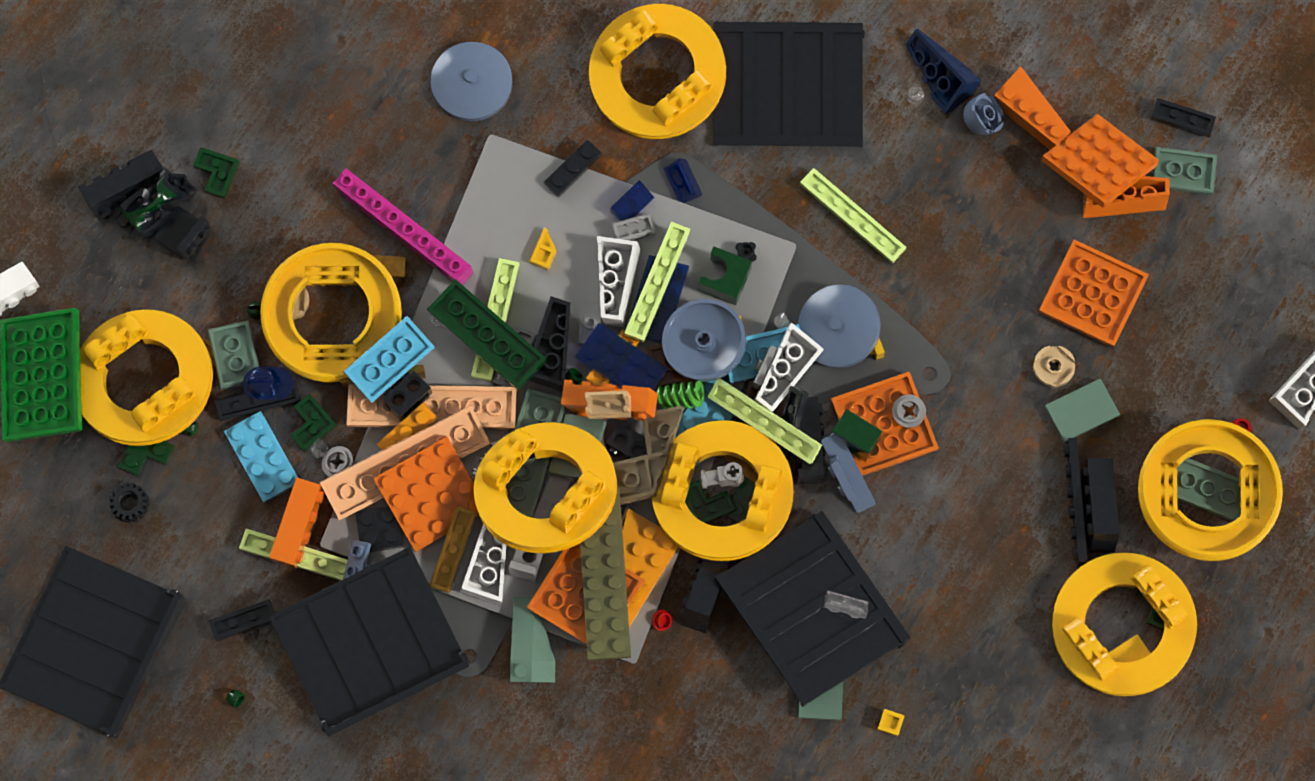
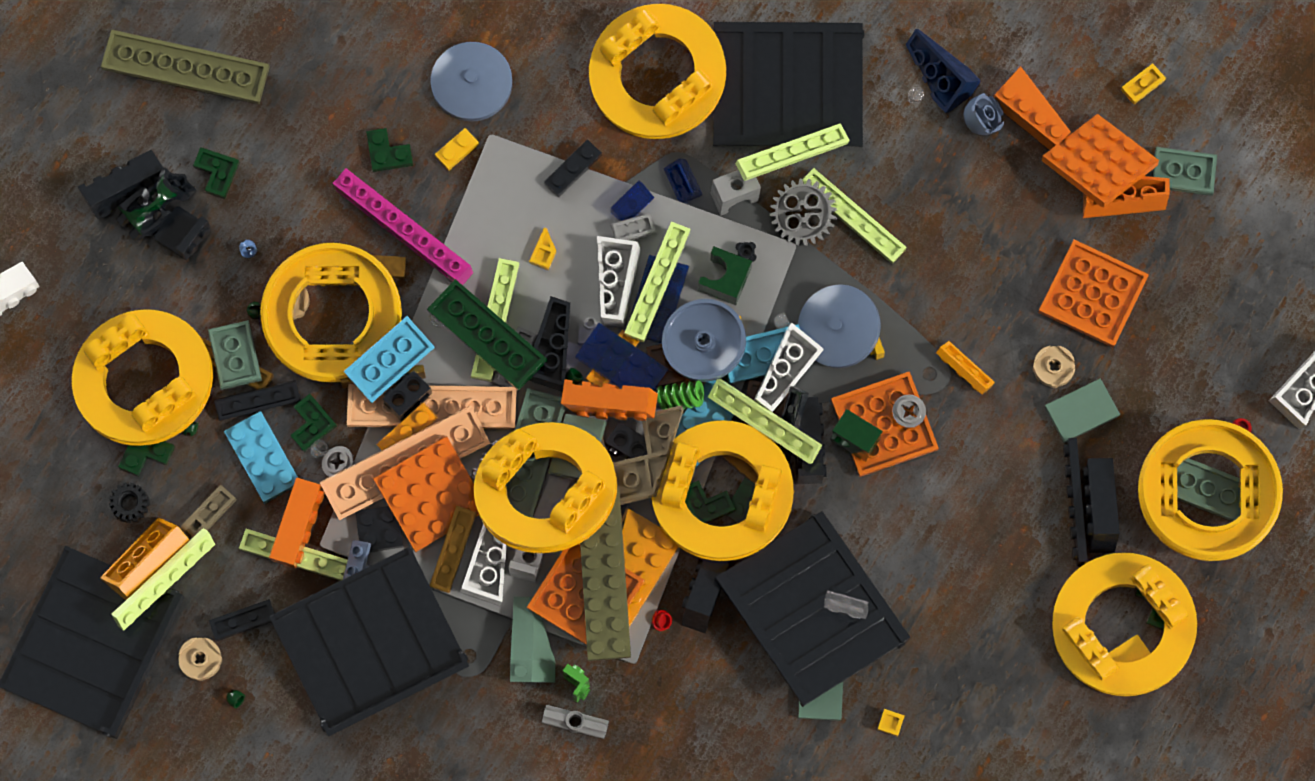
green plate [0,308,82,442] -> none
clear blue piece [243,367,294,400] -> none
tan hinge [585,391,631,419] -> none
light grey connector [701,462,744,489] -> none
light grey plate [751,345,778,389] -> none
sand blue bracket [821,433,876,513] -> none
black plate [1151,98,1216,137] -> none
none -> light orange slope [100,517,190,600]
none -> olive plate [101,30,270,104]
none -> yellowish green plate [111,528,215,630]
none -> tan plate [179,638,222,681]
none -> dark tan plate [180,484,237,539]
none -> medium blue hinge [239,240,257,258]
none -> dark green plate [366,128,413,172]
none -> yellow plate [435,128,479,171]
none -> light grey piece [542,705,609,739]
none -> bright green bracket [563,664,590,703]
none -> light grey piece [710,170,761,216]
none -> yellowish green plate [735,123,850,181]
none -> light grey gear [770,178,837,246]
none -> light orange plate [936,341,995,394]
none -> yellow plate [1121,63,1166,104]

